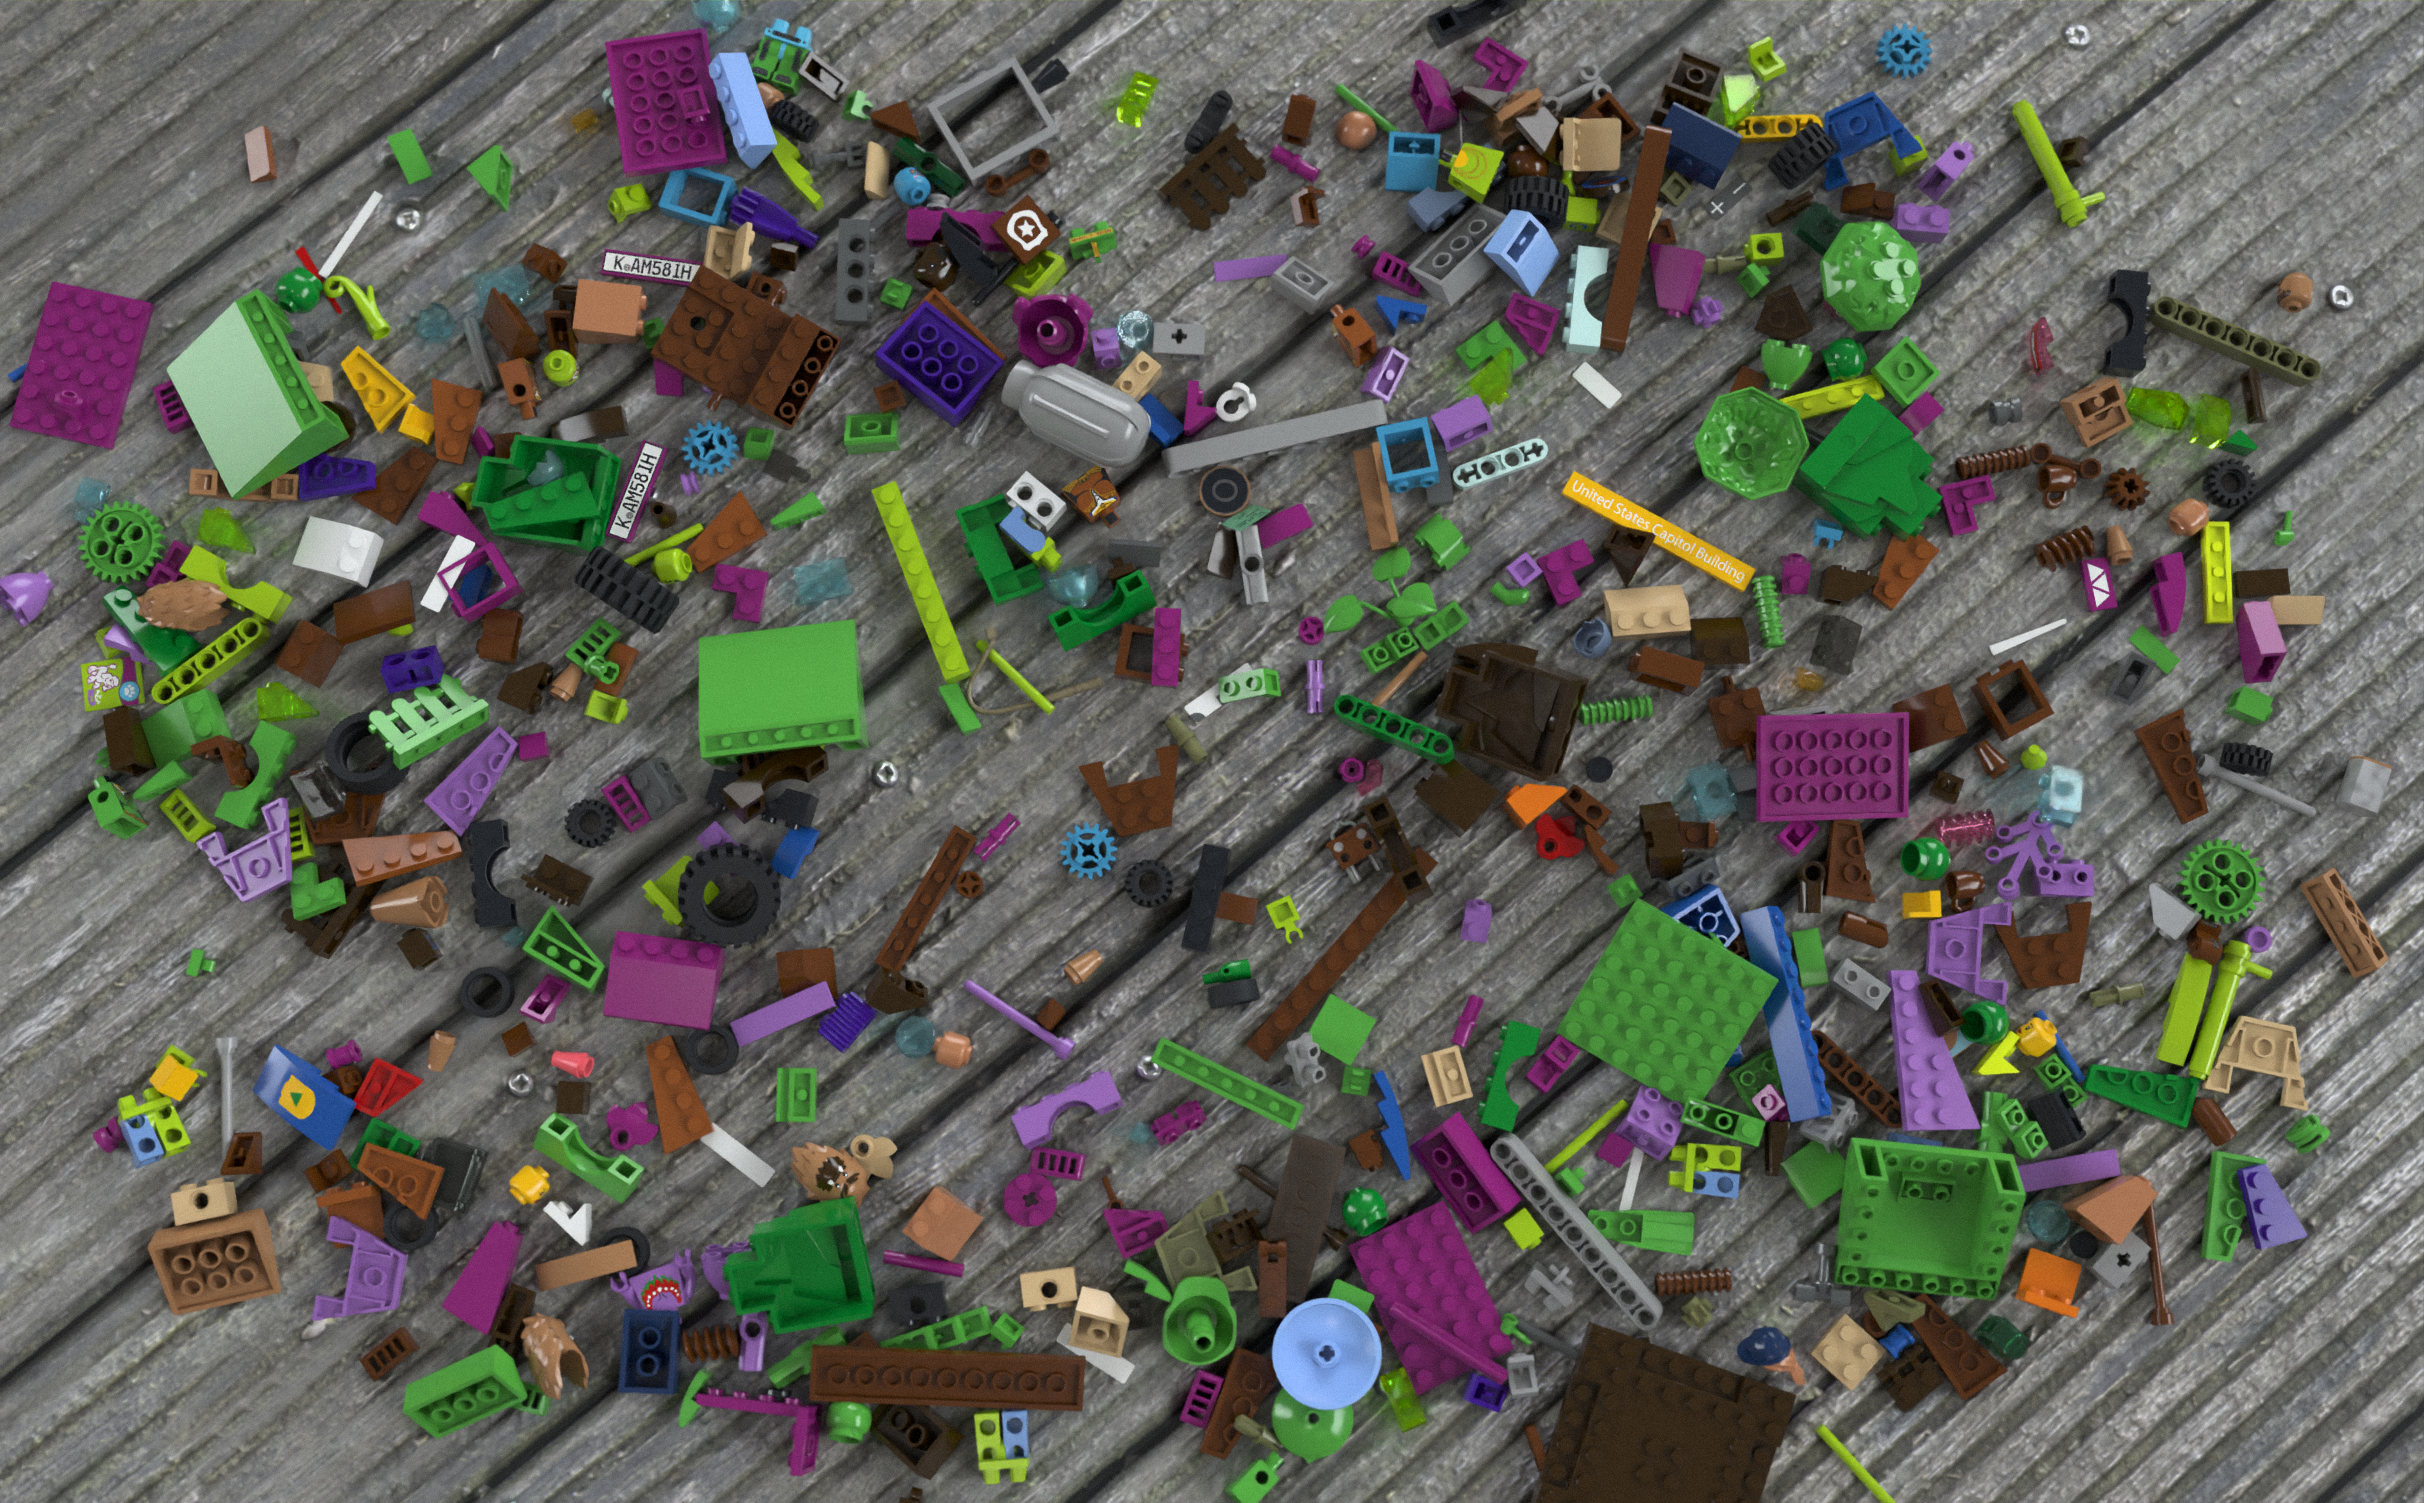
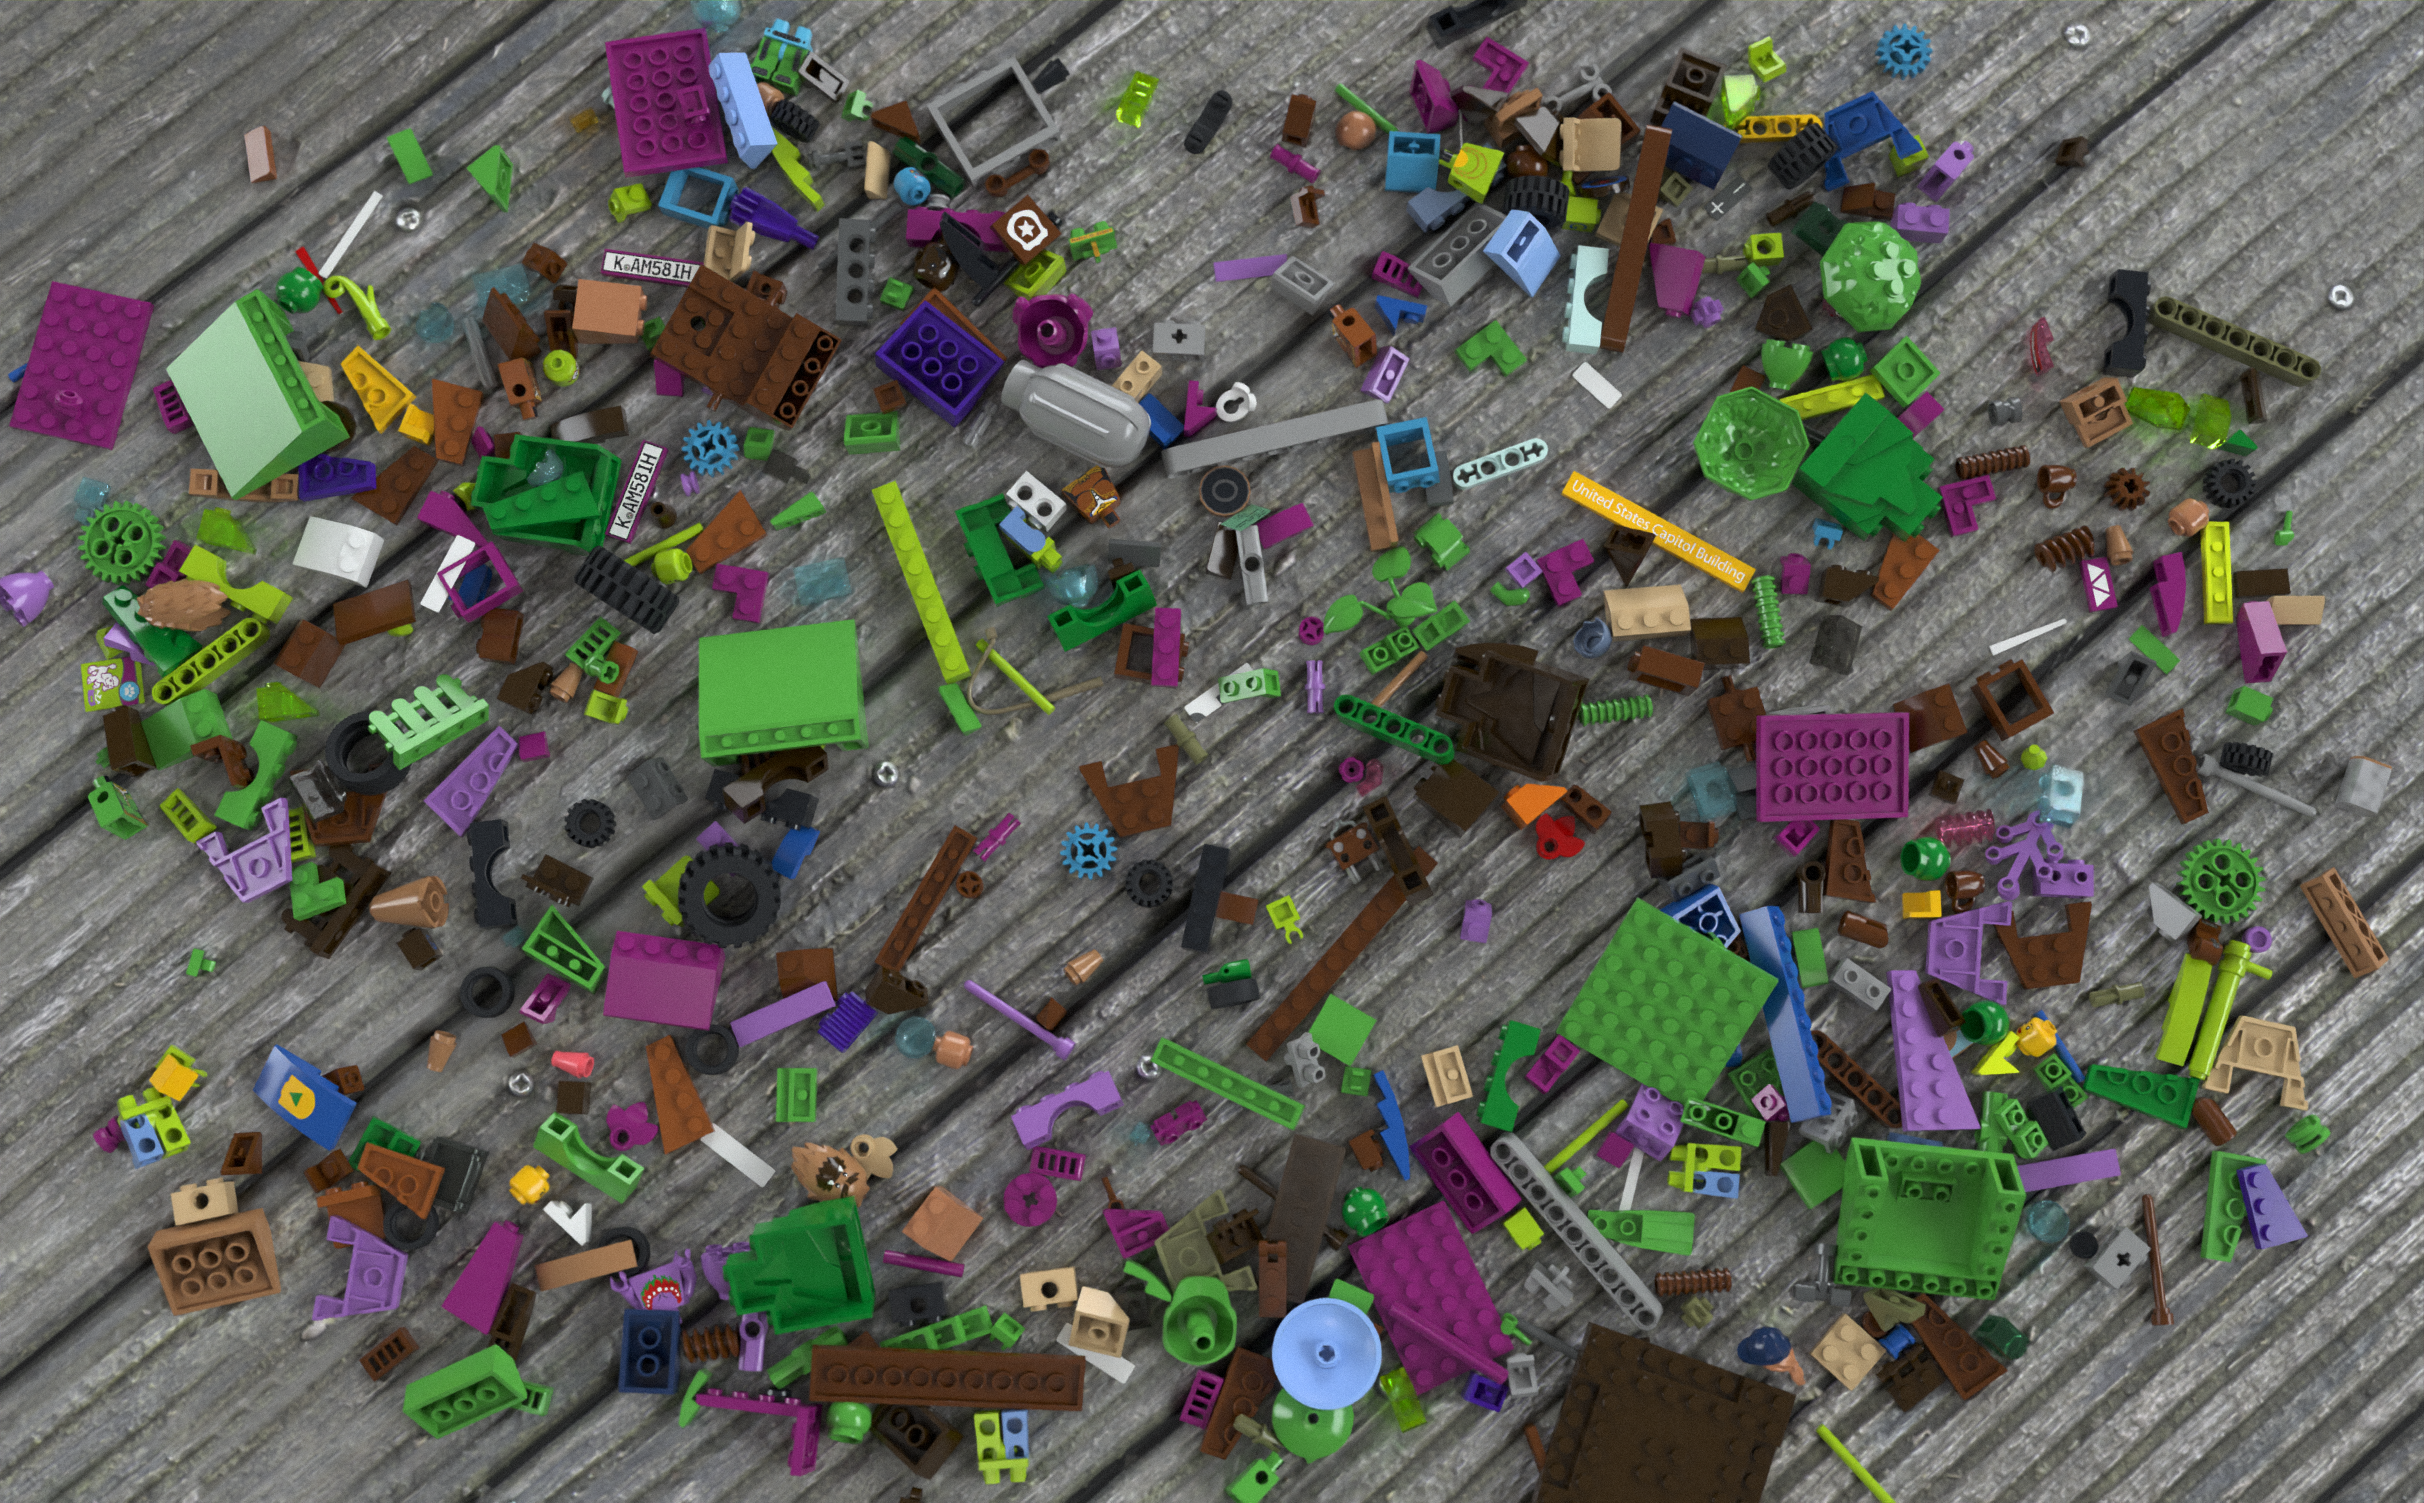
bright green slope [132,760,194,802] -> none
light grey piece [215,1037,238,1164] -> none
magenta bush [326,1039,362,1070] -> none
dark orange wing [342,830,463,887] -> none
red wing [353,1057,424,1117] -> none
dark purple brick [381,645,444,694] -> none
medium nougat head [521,1313,589,1400] -> none
magenta slope [601,774,652,833] -> none
dark brown tile [771,239,798,272] -> none
clear light blue plate [1116,310,1154,349] -> none
dark brown fence [1157,122,1266,232] -> none
magenta bush [1351,234,1376,260] -> none
medium lavender brick [1431,394,1493,452] -> none
magenta axle [1450,995,1484,1048] -> none
clear neon green slope [1468,347,1513,406] -> none
magenta wing [1504,292,1561,358] -> none
reddish brown slope [1581,824,1619,877] -> none
black piece [1586,756,1613,783] -> none
bright green tile [1606,873,1643,909] -> none
clear yellow slope [1792,667,1823,693] -> none
lime cylinder [2012,99,2105,228] -> none
orange bracket [2014,1248,2082,1318] -> none
reddish brown bar [2029,443,2101,480] -> none
nougat slope [2059,1175,2159,1245] -> none
medium nougat head [2277,273,2313,313] -> none

